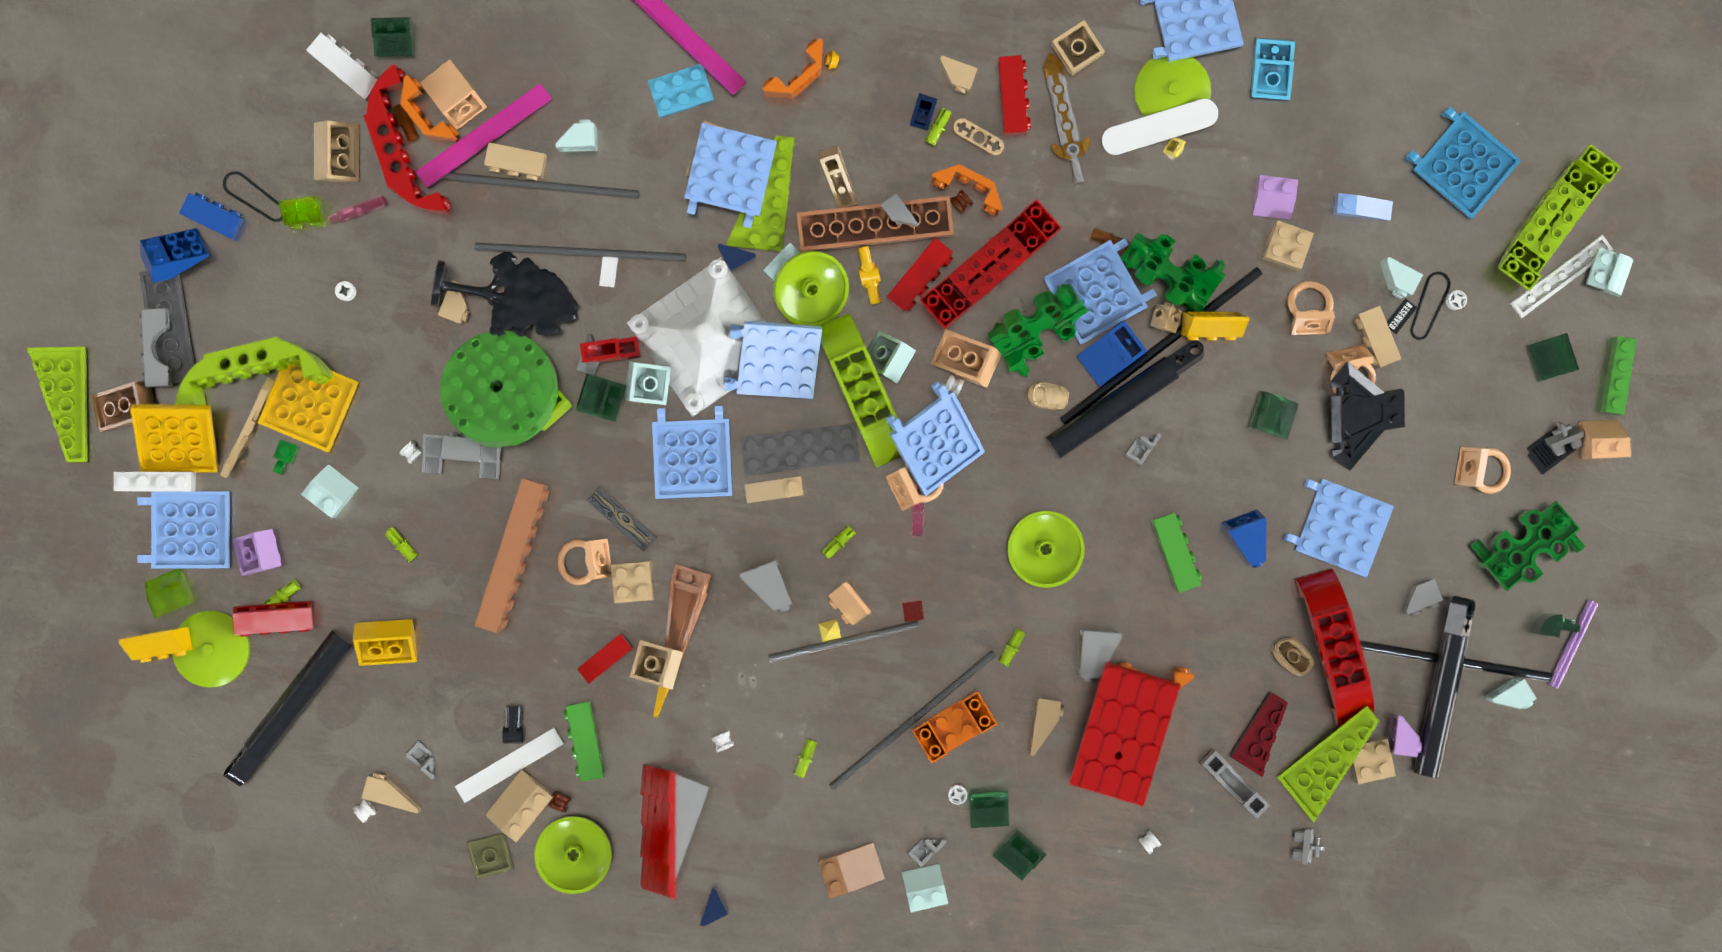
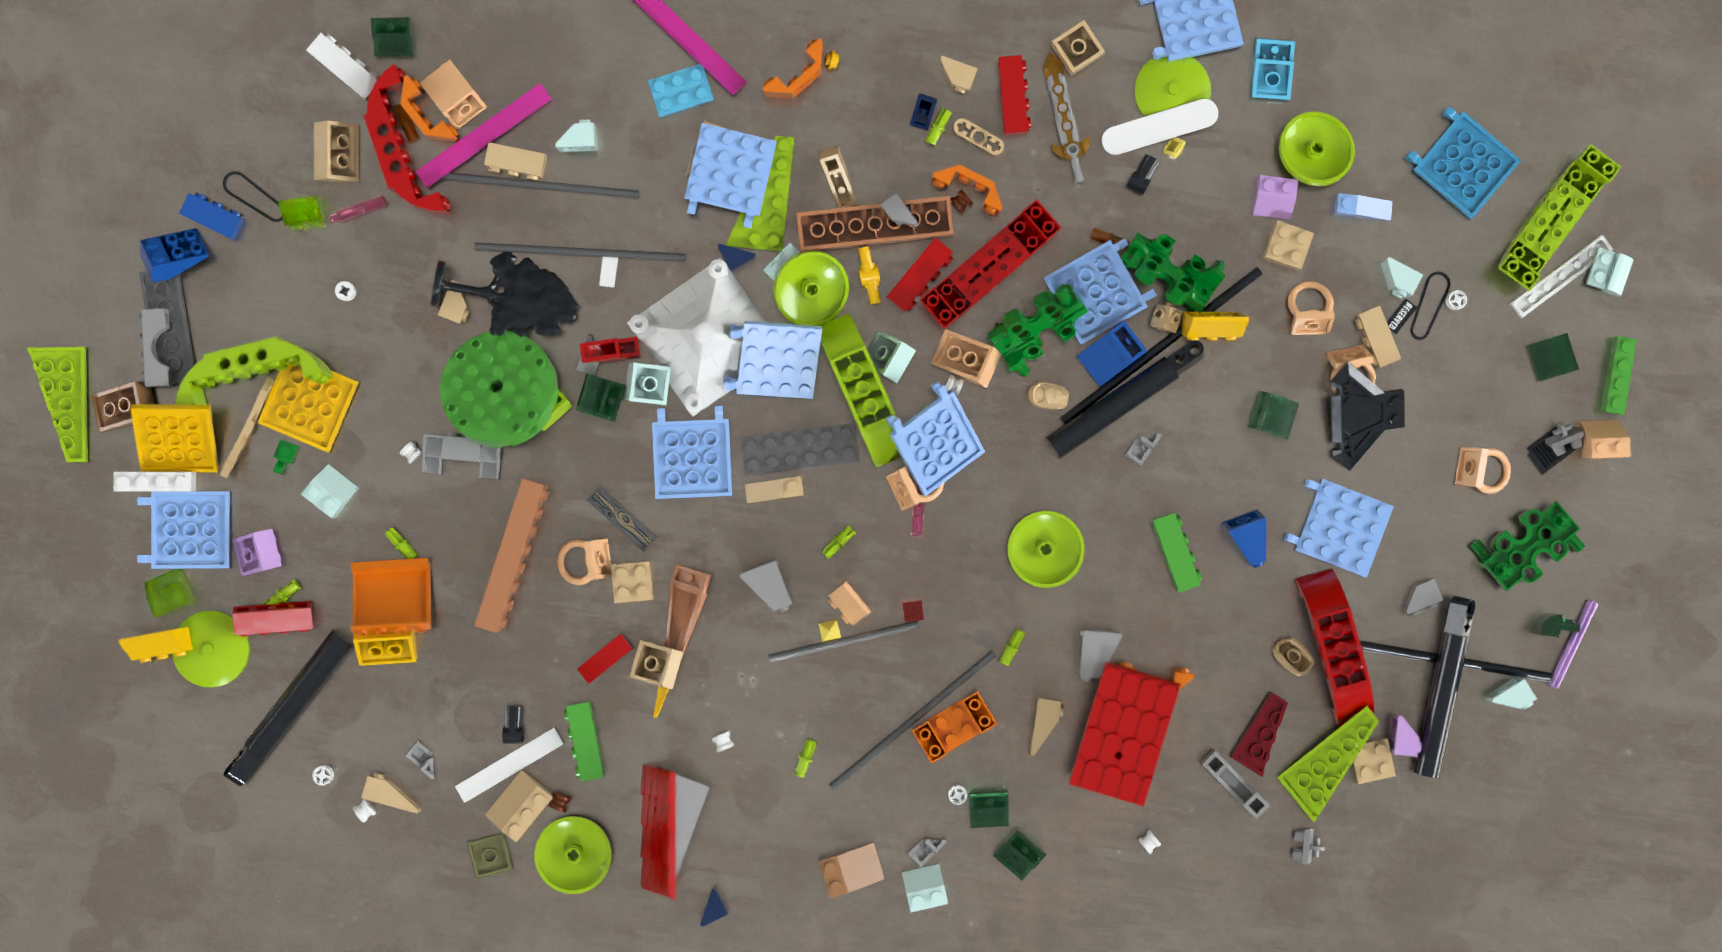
none -> white wheel [313,765,334,785]
none -> orange panel [351,558,431,636]
none -> black piece [1126,154,1160,195]
none -> lime dish [1279,112,1355,186]

